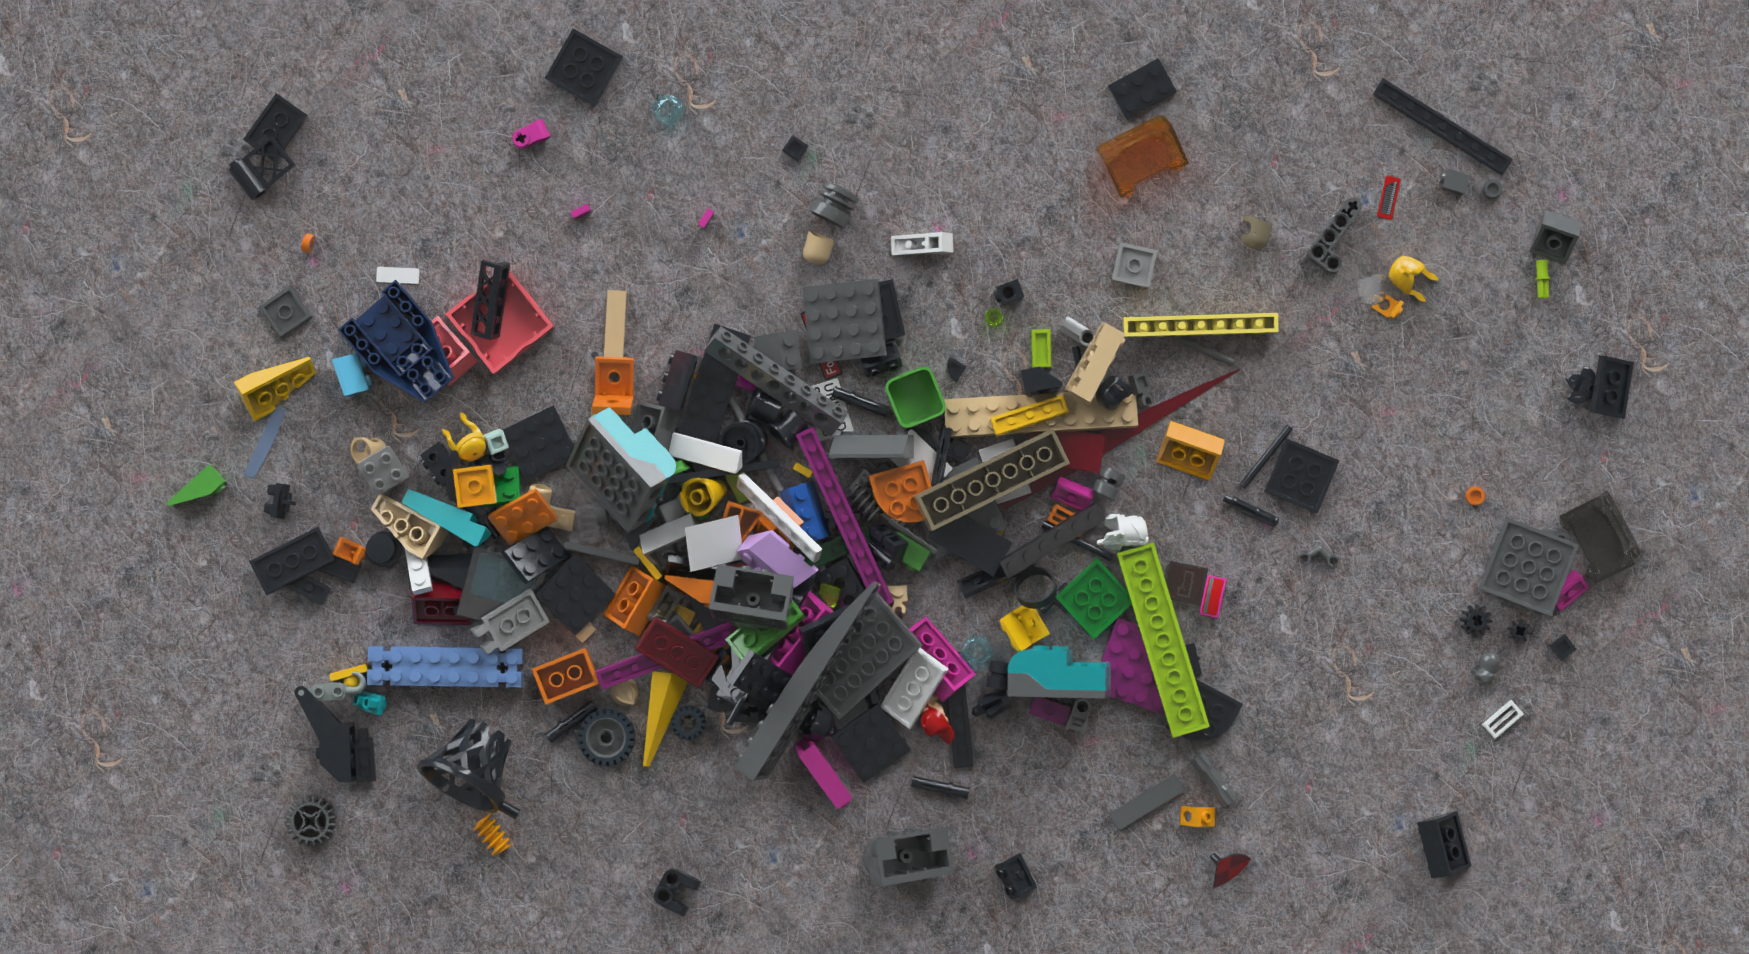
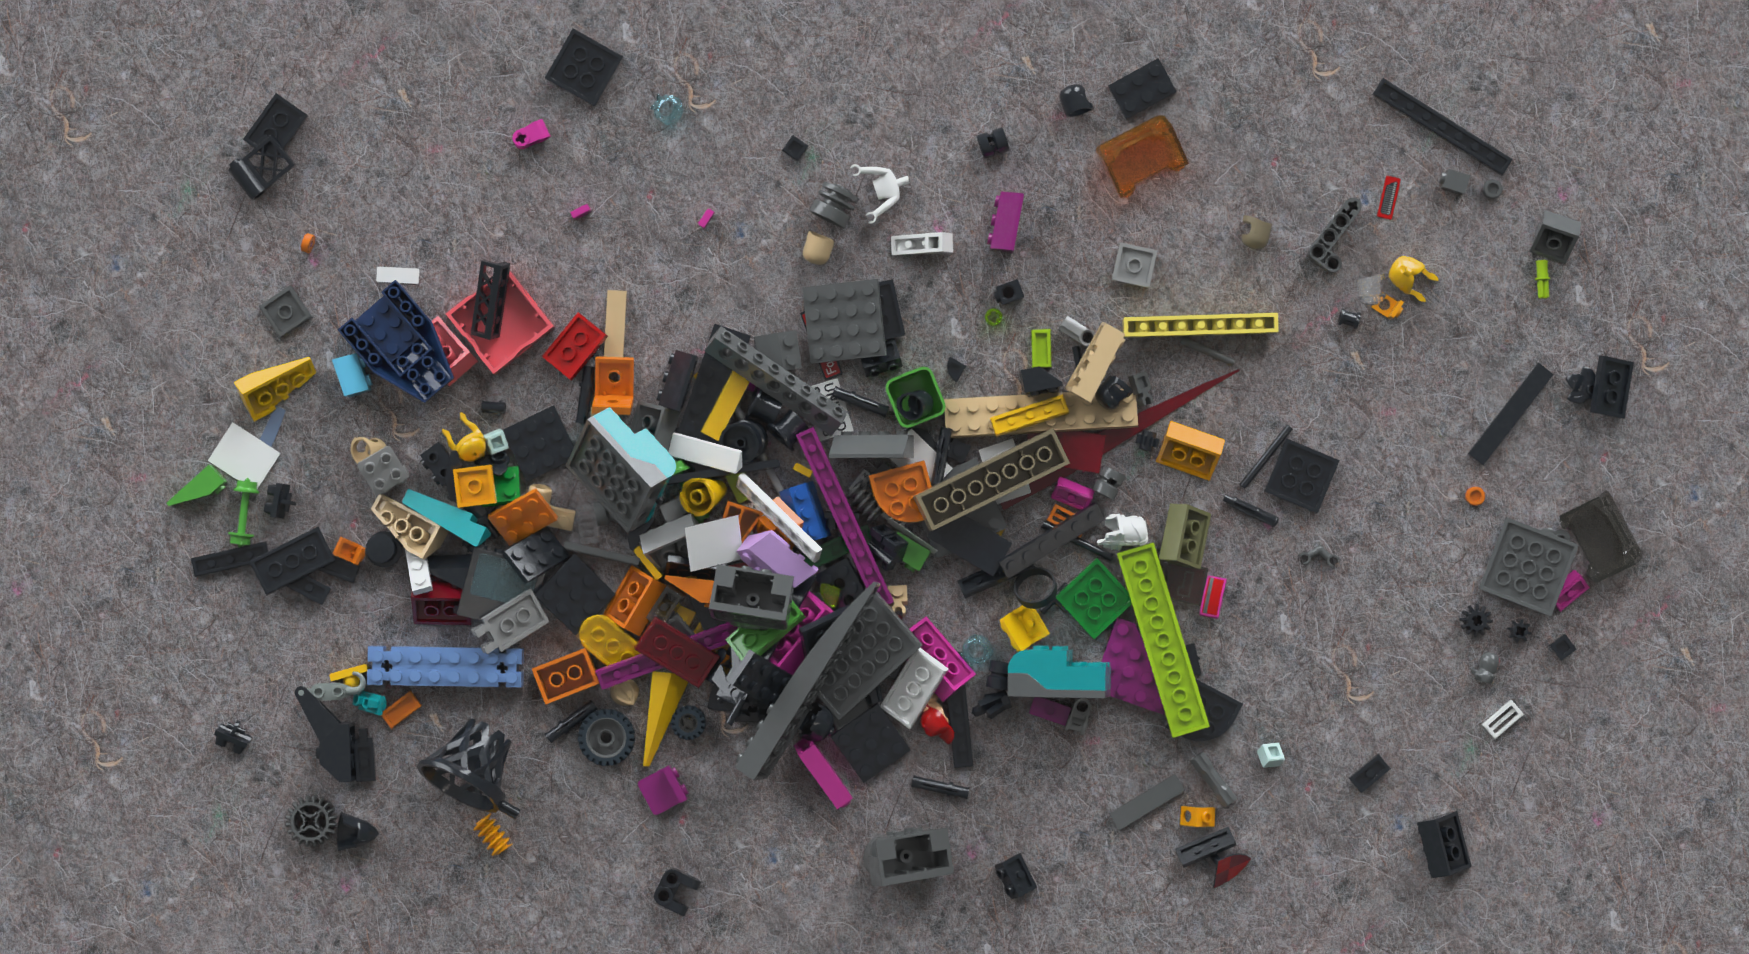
none -> black tile [191,541,269,577]
none -> white sticker [208,422,280,489]
none -> black hips [214,720,253,754]
none -> bright green piece [228,478,259,548]
none -> black helmet [337,812,379,851]
none -> orange tile [381,690,422,729]
none -> black pin [481,400,506,416]
none -> red plate [542,312,608,381]
none -> black pin [575,366,595,424]
none -> yellow tile [579,615,641,666]
none -> magenta bracket [638,765,689,815]
none -> yellow tile [701,371,749,441]
none -> white piece [850,164,910,224]
none -> black helmet [896,390,934,420]
none -> black wheel [977,127,1010,159]
none -> magenta slope [987,191,1024,253]
none -> black helmet [1059,84,1094,117]
none -> black gear [1135,430,1160,452]
none -> olive slope [1159,503,1211,570]
none -> black plate [1176,827,1237,868]
none -> light aqua slope [1257,743,1285,768]
none -> black bush [1338,308,1361,329]
none -> black plate [1348,754,1391,793]
none -> black tile [1467,363,1554,465]

